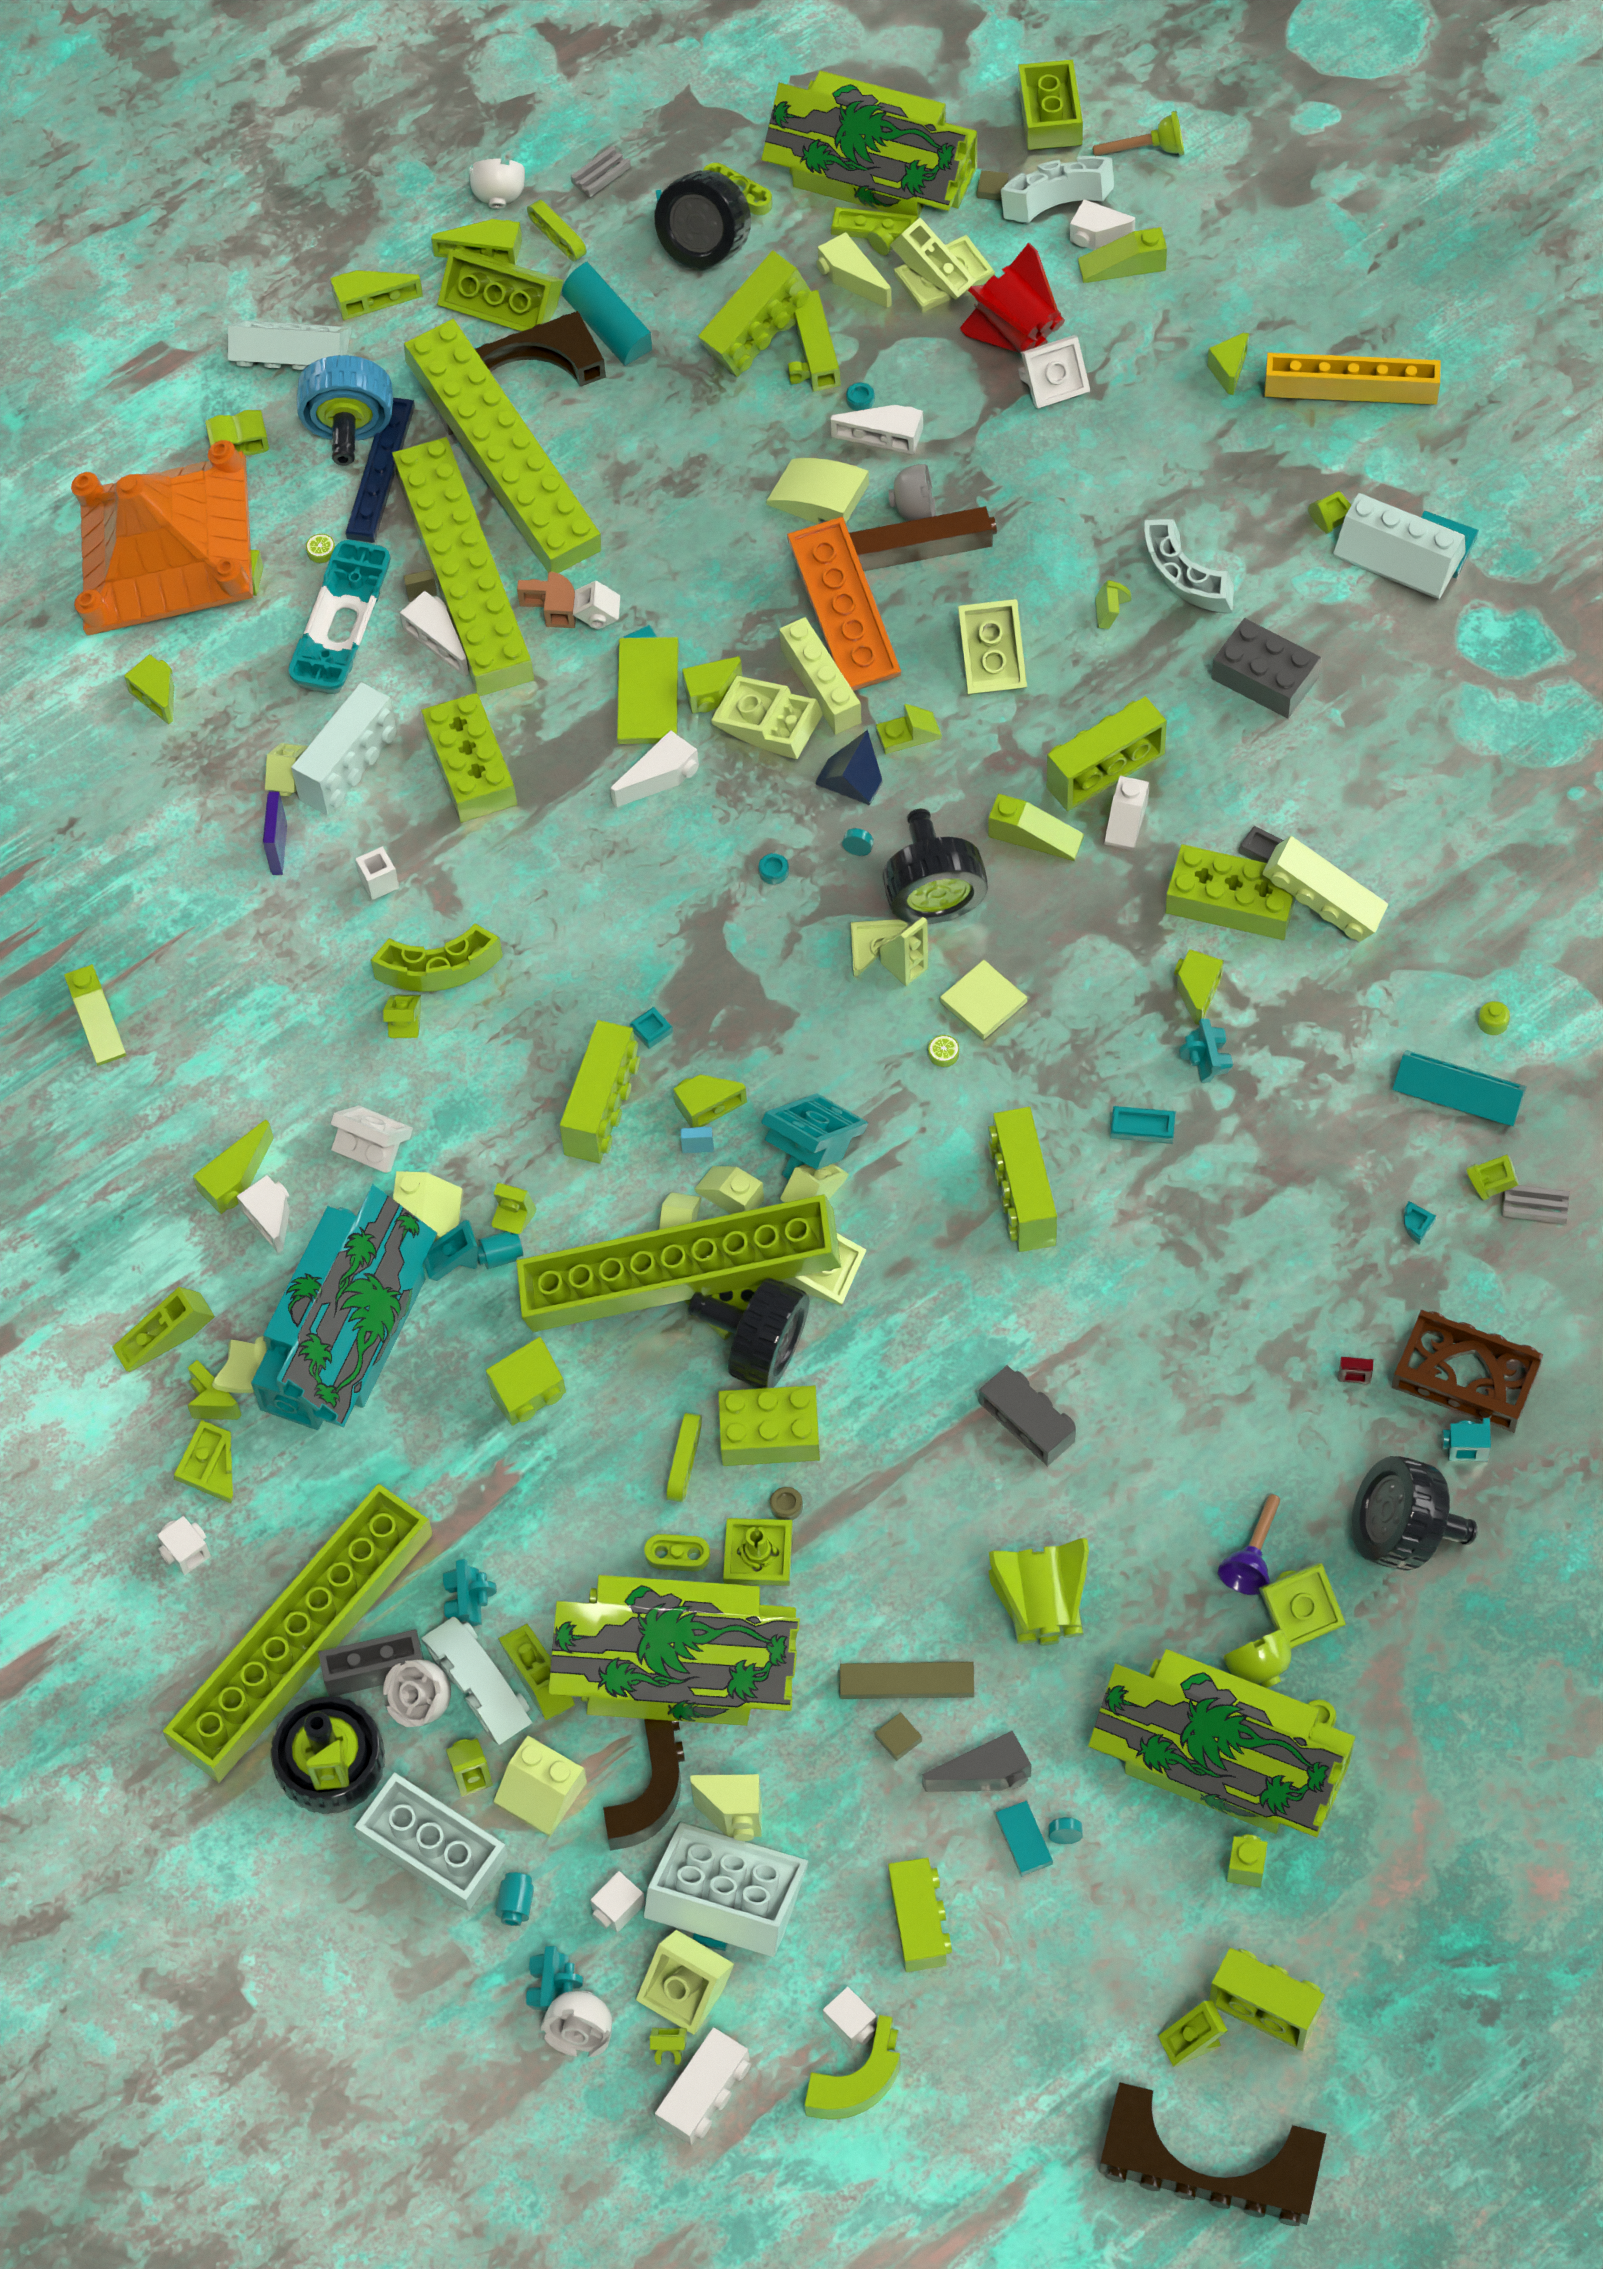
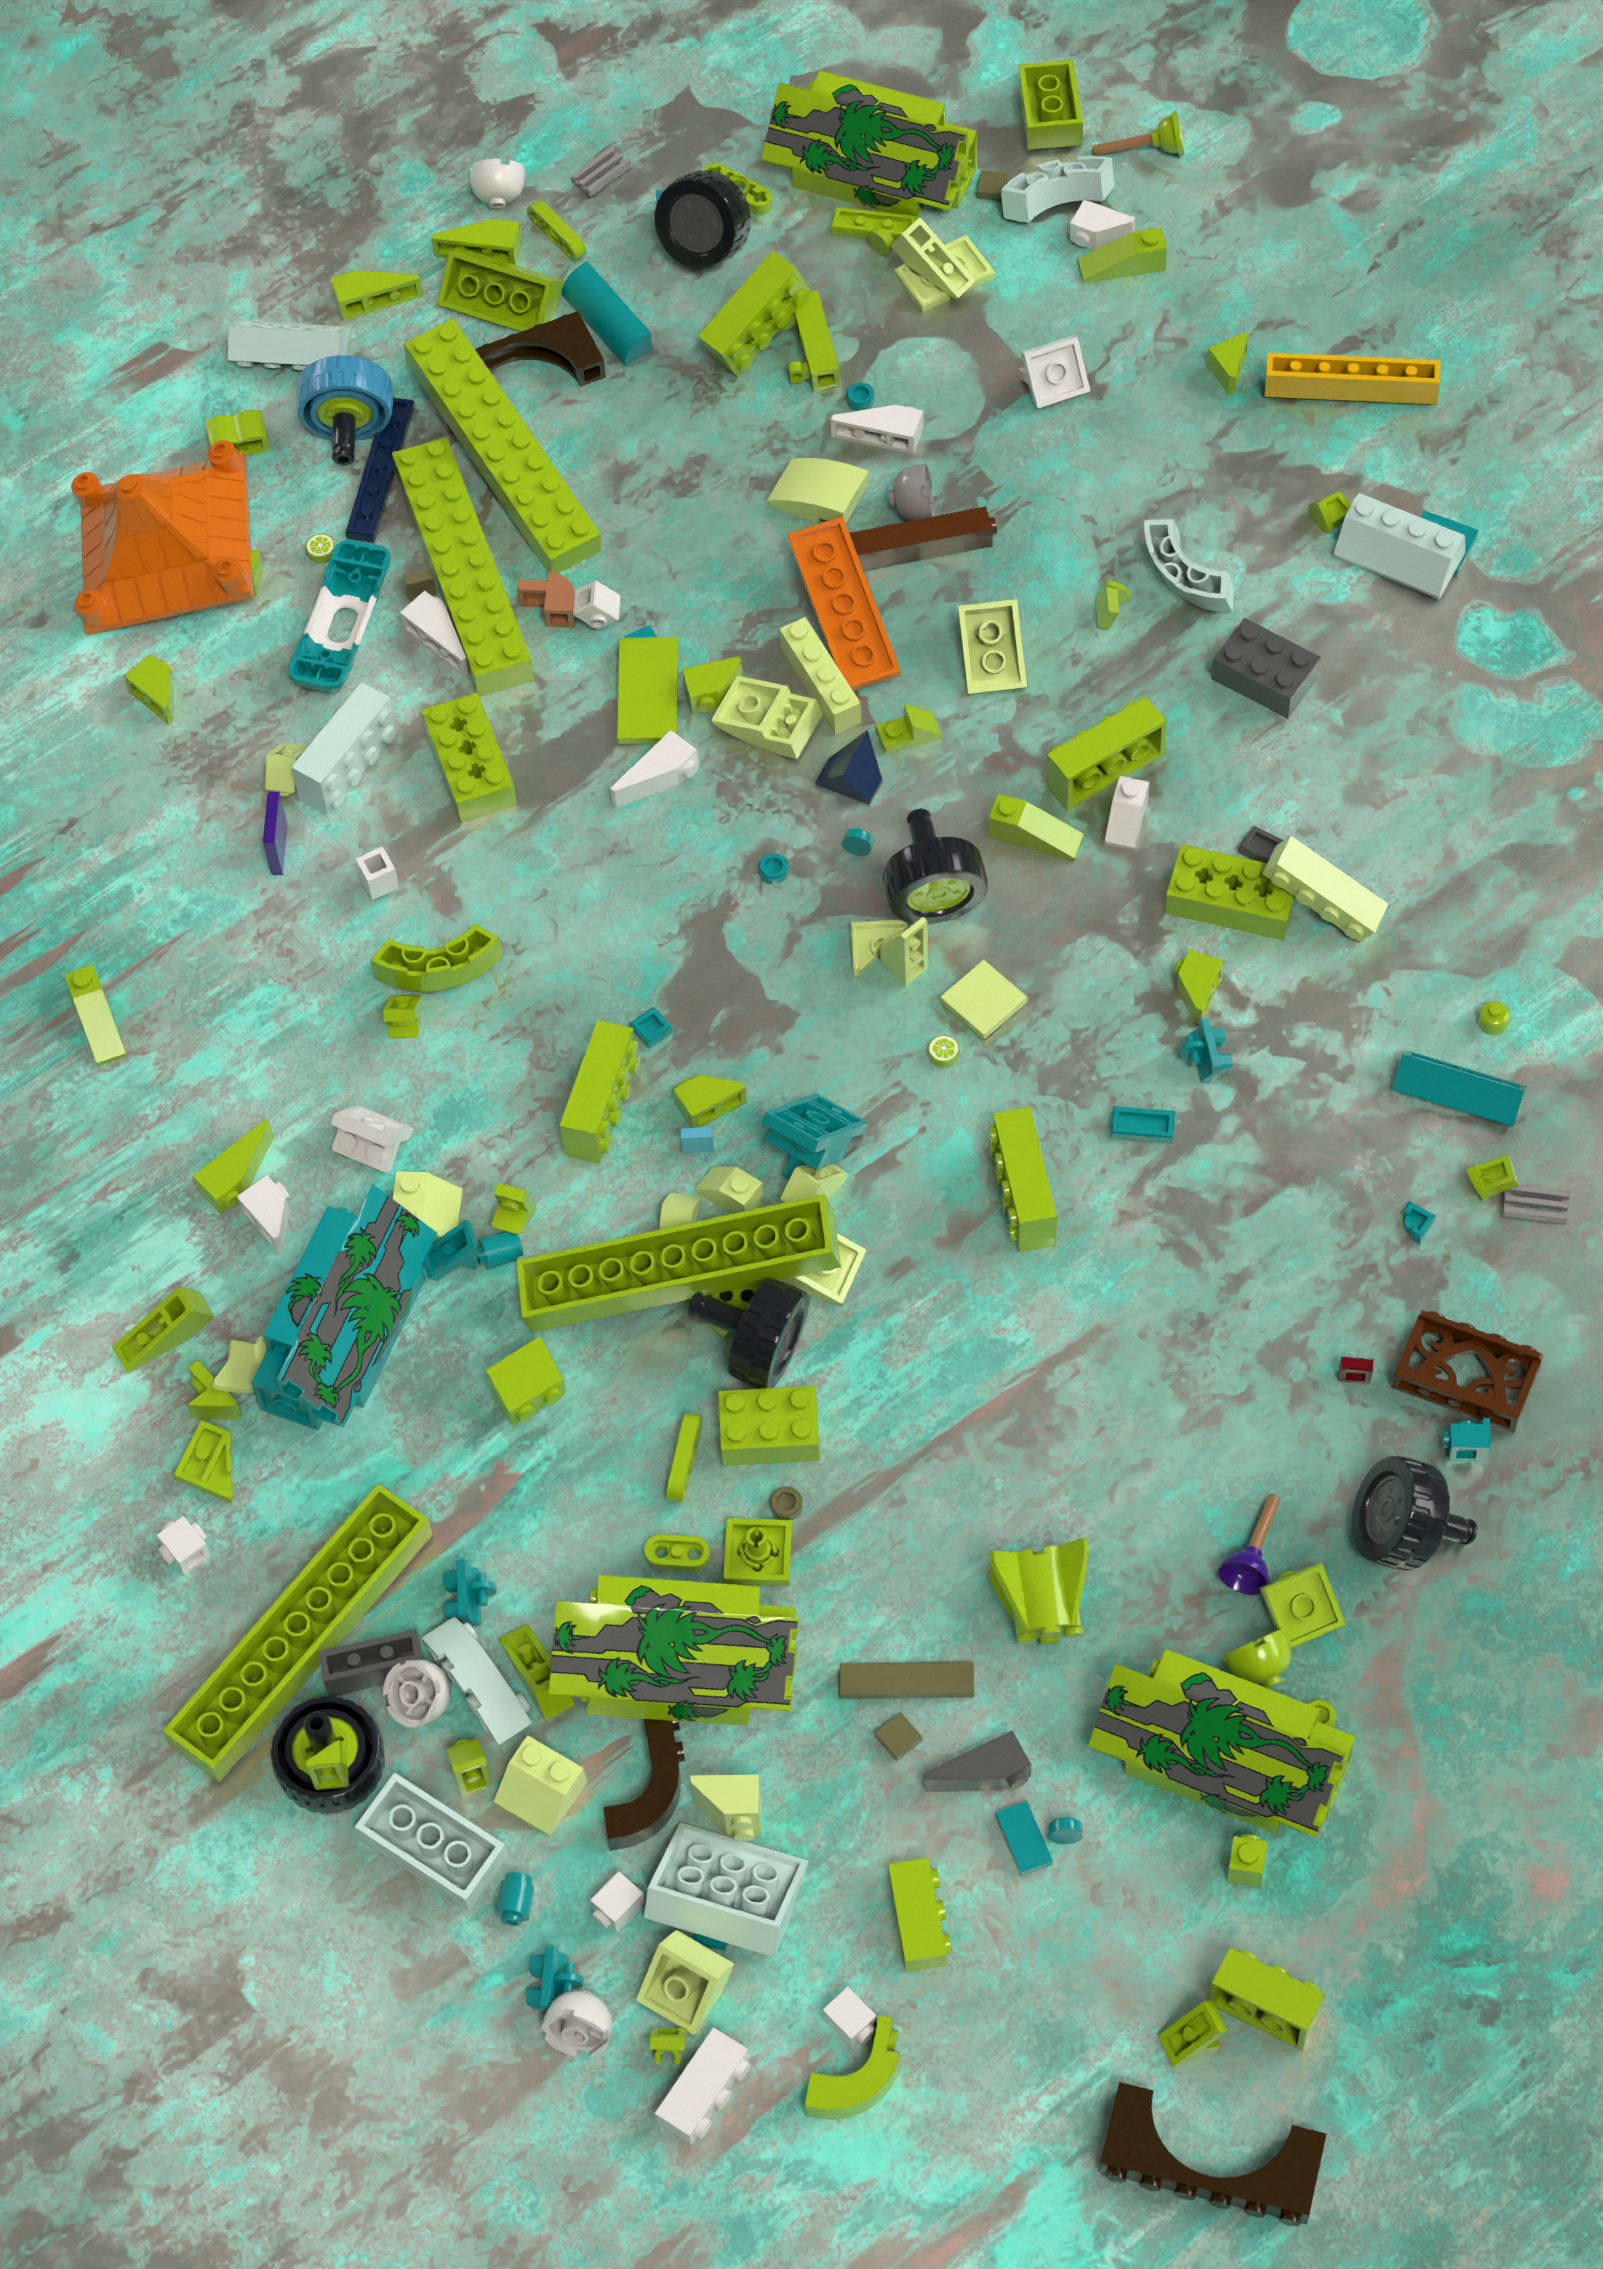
yellowish green slope [816,232,892,308] -> none
red brick [959,243,1065,353] -> none
dark grey brick [979,1365,1076,1467] -> none

